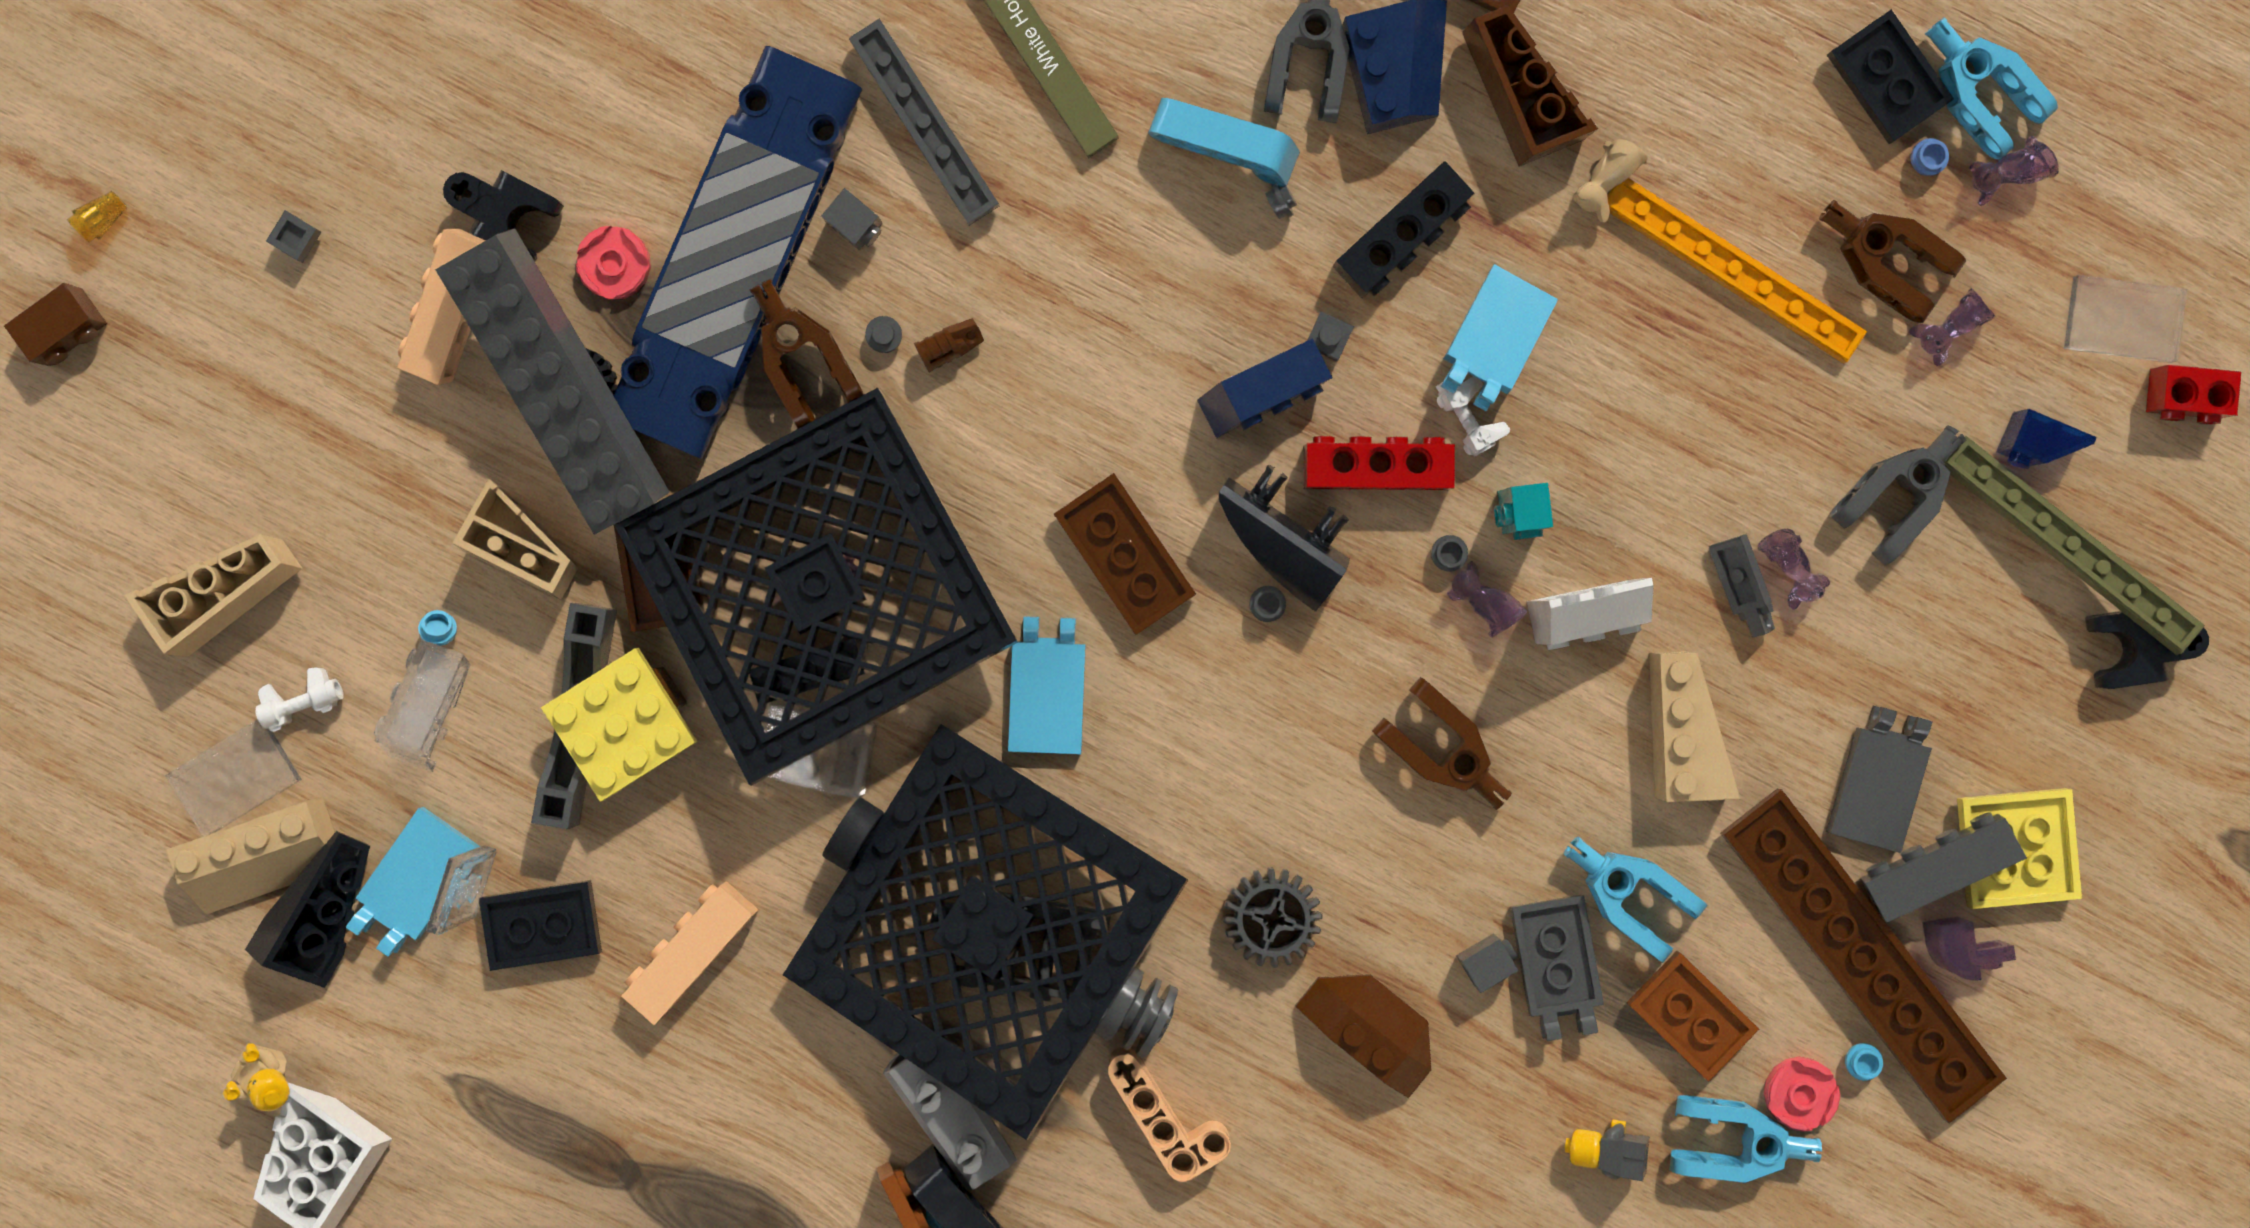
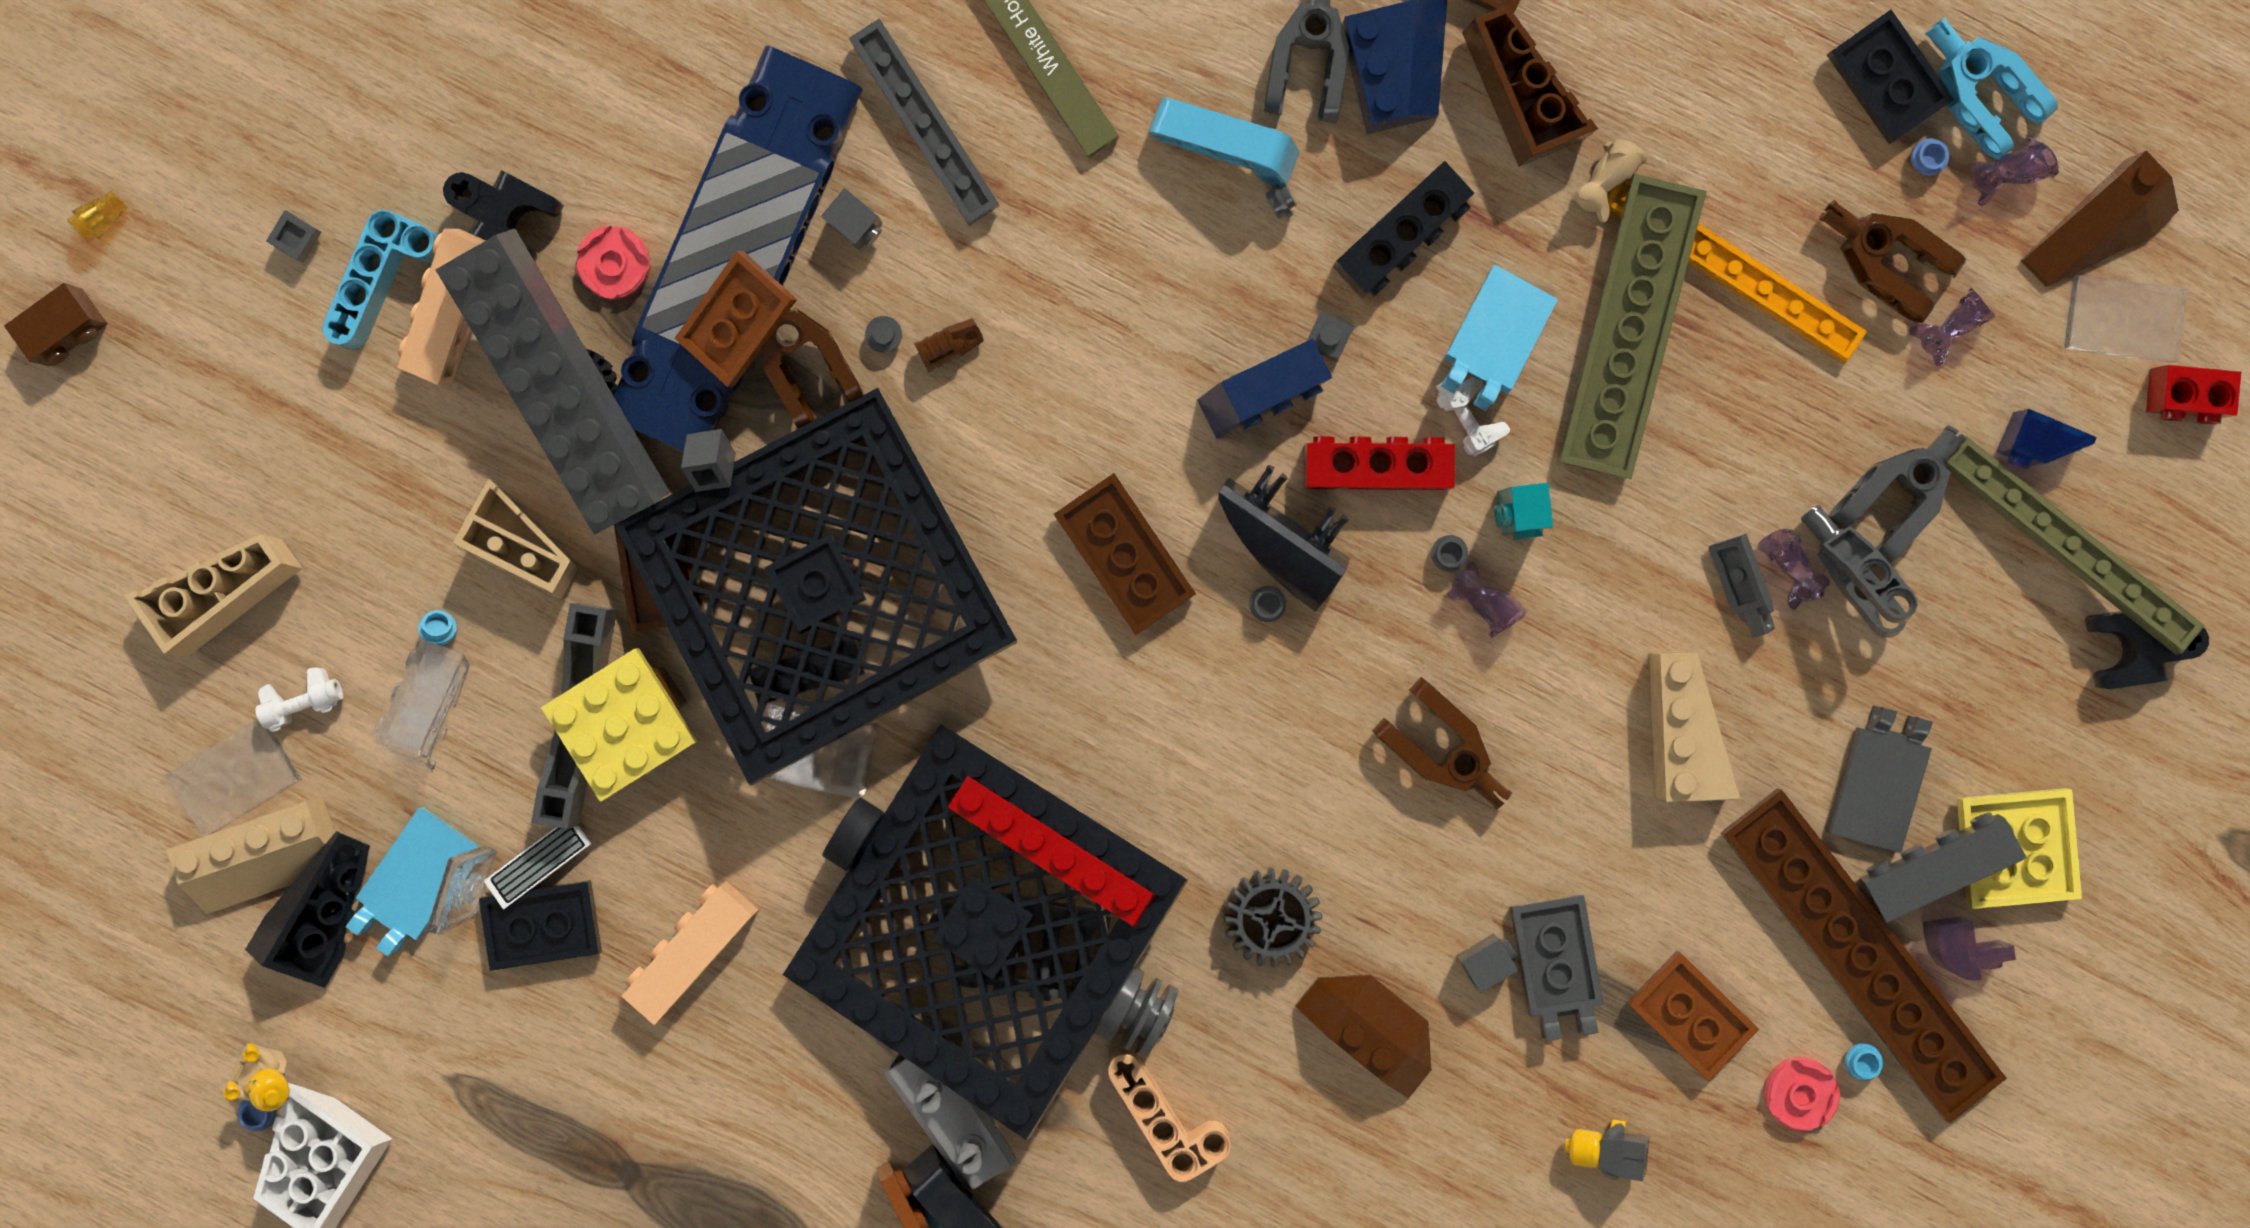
medium azure tile [1008,616,1086,754] -> none
white wedge [1527,578,1653,650] -> none
medium azure piece [1564,837,1708,963] -> none
medium azure piece [1669,1095,1822,1183] -> none
none -> medium blue plate [238,1100,277,1131]
none -> medium azure beam [322,210,439,349]
none -> sticker [484,826,591,910]
none -> dark orange plate [674,251,797,387]
none -> dark grey brick [681,429,736,492]
none -> red plate [948,776,1155,927]
none -> olive plate [1558,173,1707,479]
none -> dark grey piece [1801,505,1918,638]
none -> reddish brown wedge [2020,150,2179,287]

